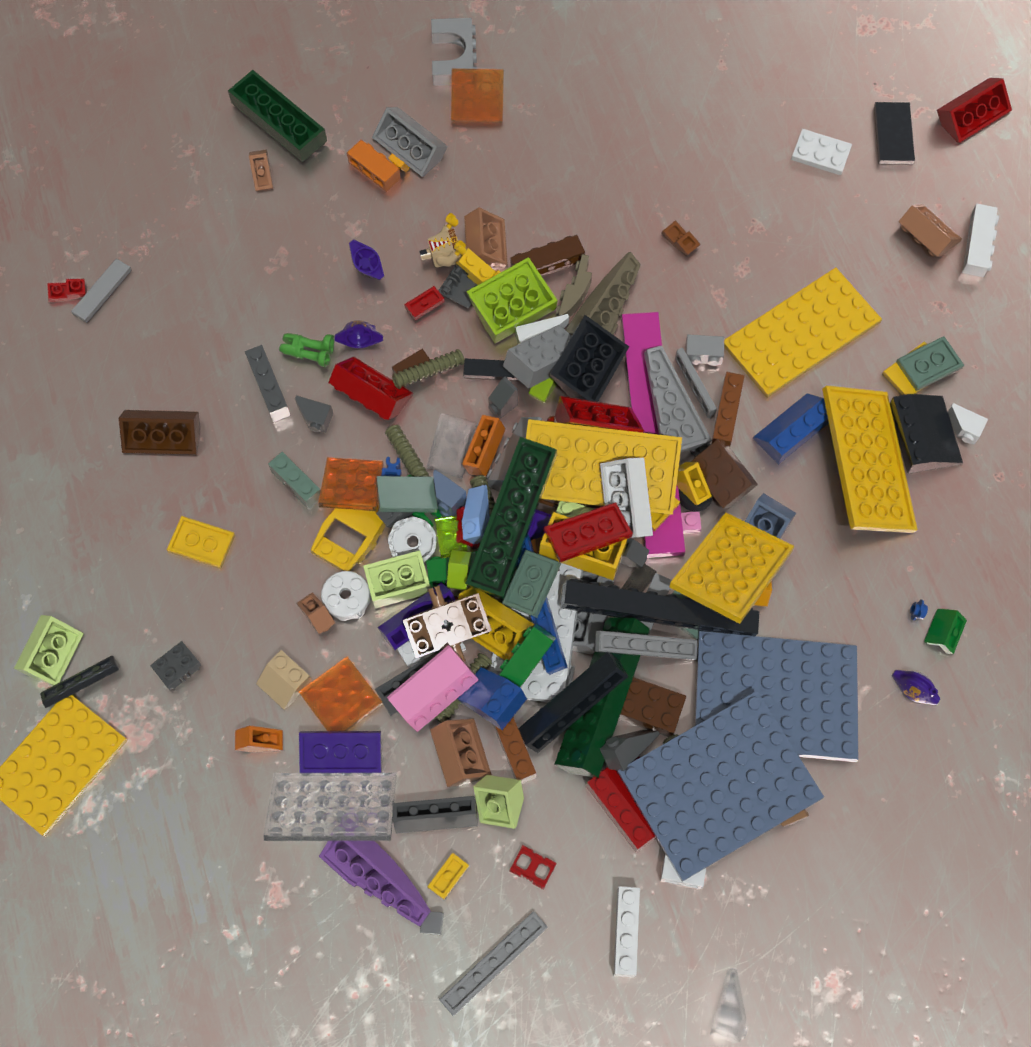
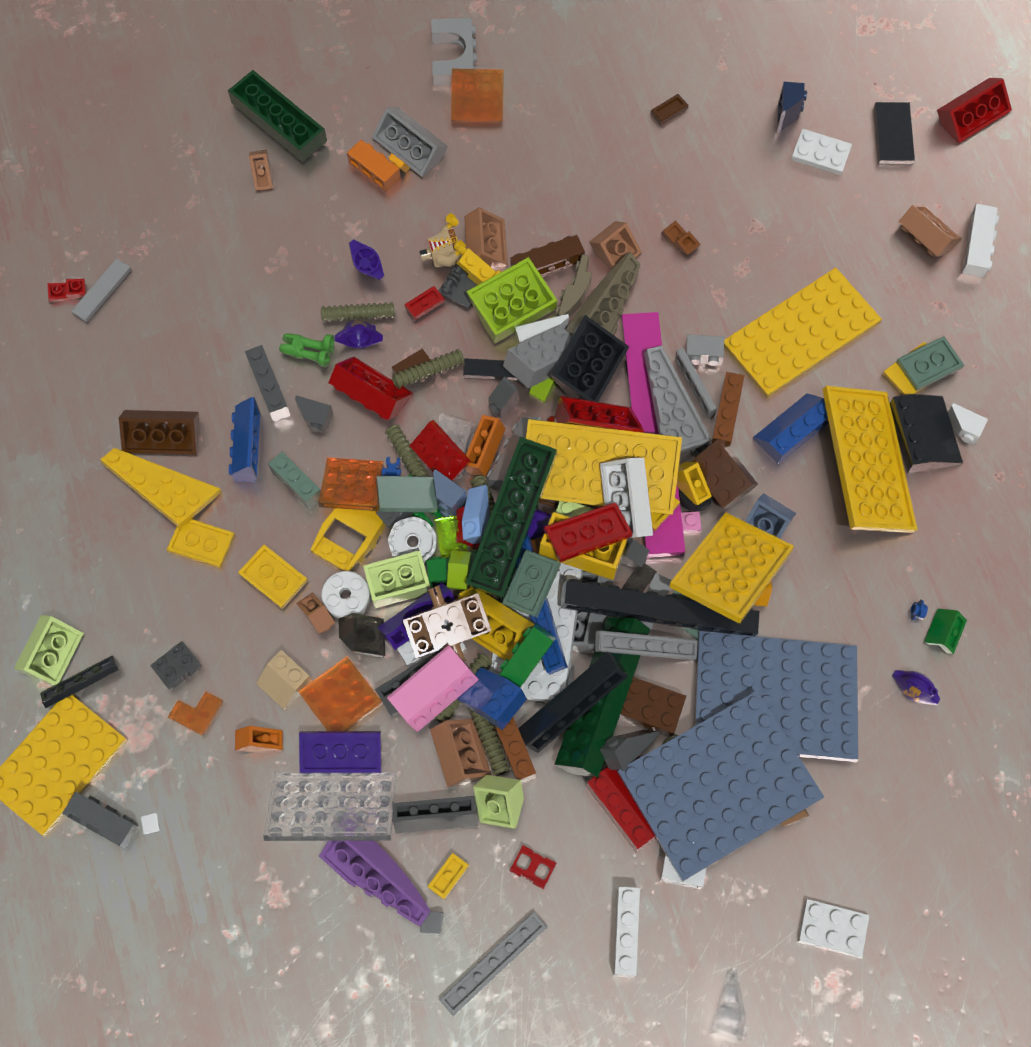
none -> dark grey wedge [62,792,138,849]
none -> yellow wing [100,448,222,528]
none -> white sticker [141,813,160,835]
none -> clear orange tile [168,691,224,736]
none -> blue slope [229,397,261,482]
none -> yellow plate [238,544,308,609]
none -> olive piece [321,302,395,322]
none -> clear smoke slope [338,613,385,657]
none -> red plate [410,420,471,482]
none -> olive piece [468,708,510,776]
none -> nougat slope [589,221,642,270]
none -> reddish brown tile [650,94,689,125]
none -> dark blue slope [777,81,807,132]
none -> white plate [798,899,869,958]

